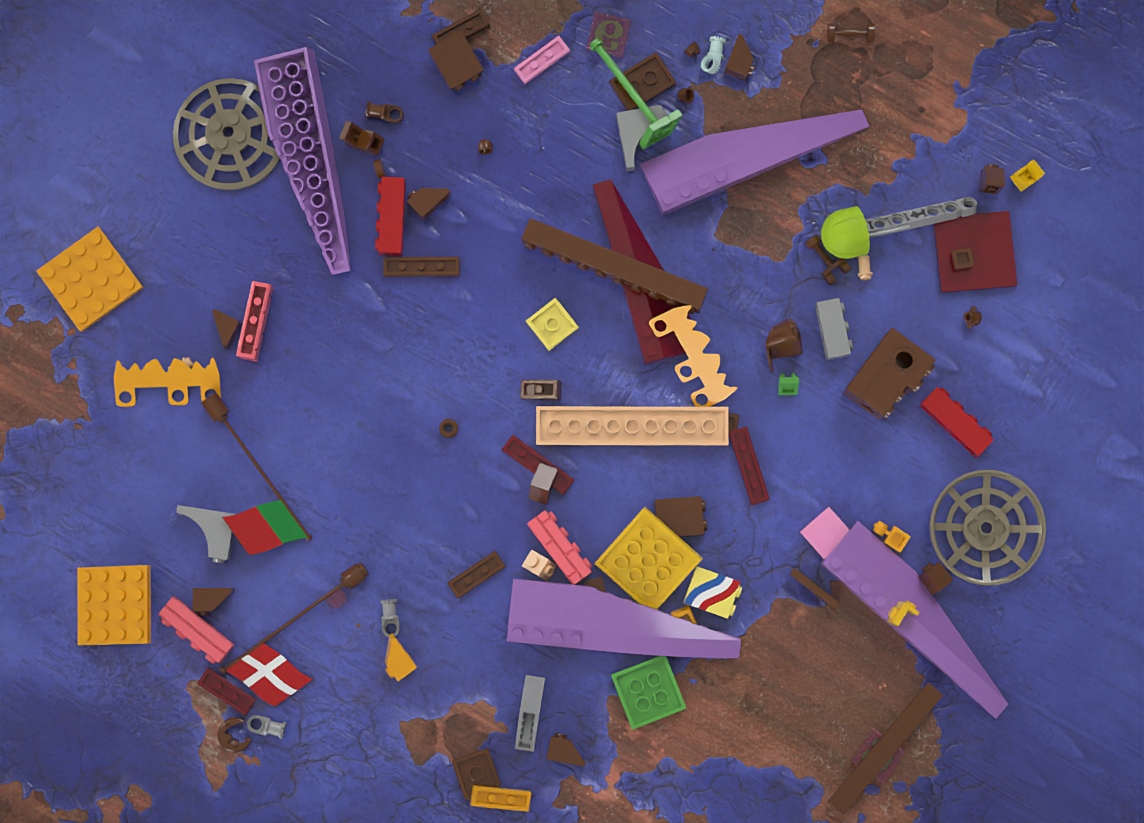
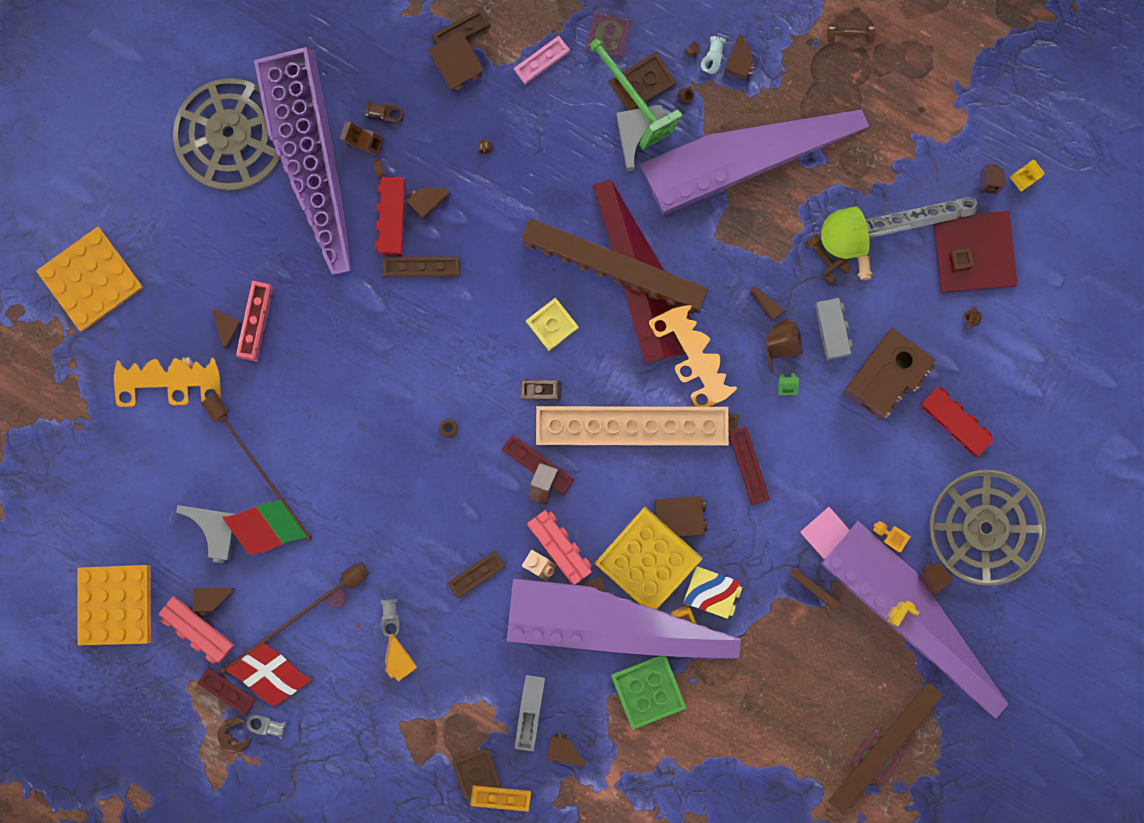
none -> reddish brown slope [750,286,785,322]

